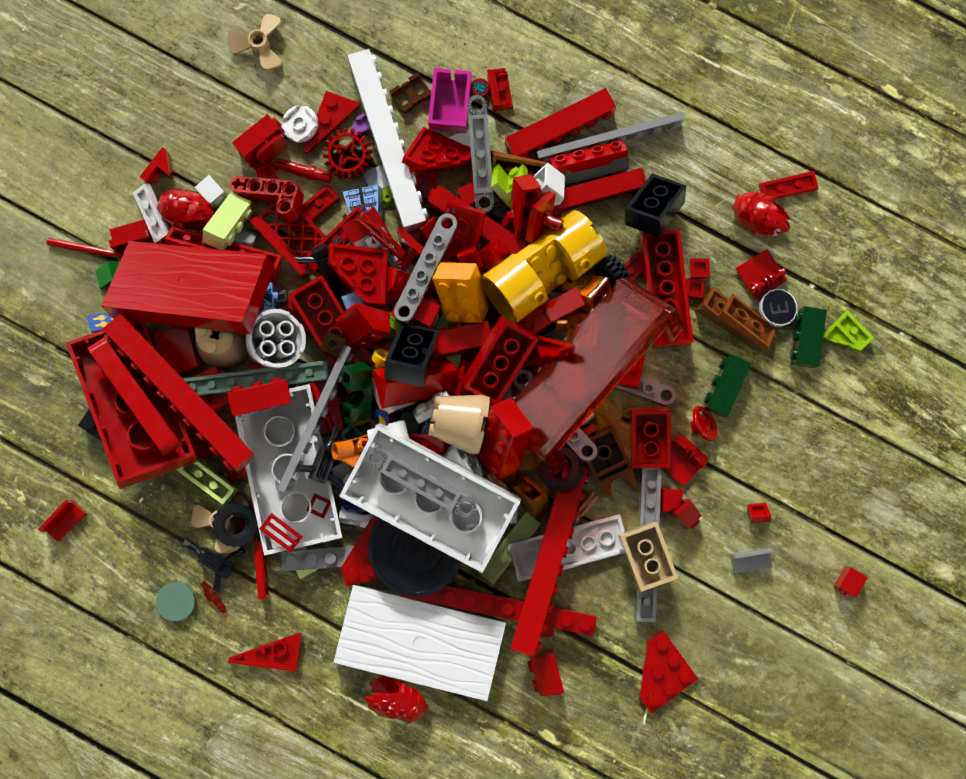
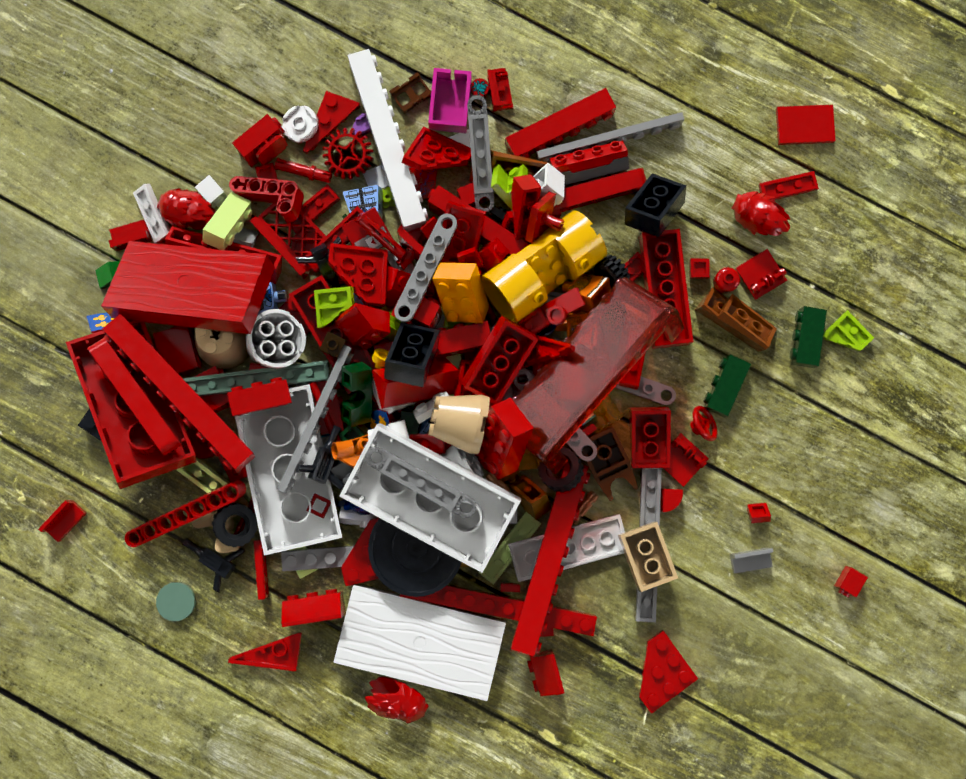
red bar [47,238,123,260] -> none
red slope [139,147,174,185] -> none
clear red piece [200,581,227,613] -> none
tan piece [227,14,282,70] -> none
red tile [259,513,303,553] -> none
red slope [669,499,702,529] -> none
red tile [686,278,706,300] -> none
black tile [759,289,797,327] -> none
none -> red beam [125,480,246,548]
none -> red slope [281,588,346,627]
none -> lime wing [314,286,355,328]
none -> red tile [500,582,520,593]
none -> red tile [546,305,567,326]
none -> red head [713,267,740,294]
none -> red tile [776,105,836,145]

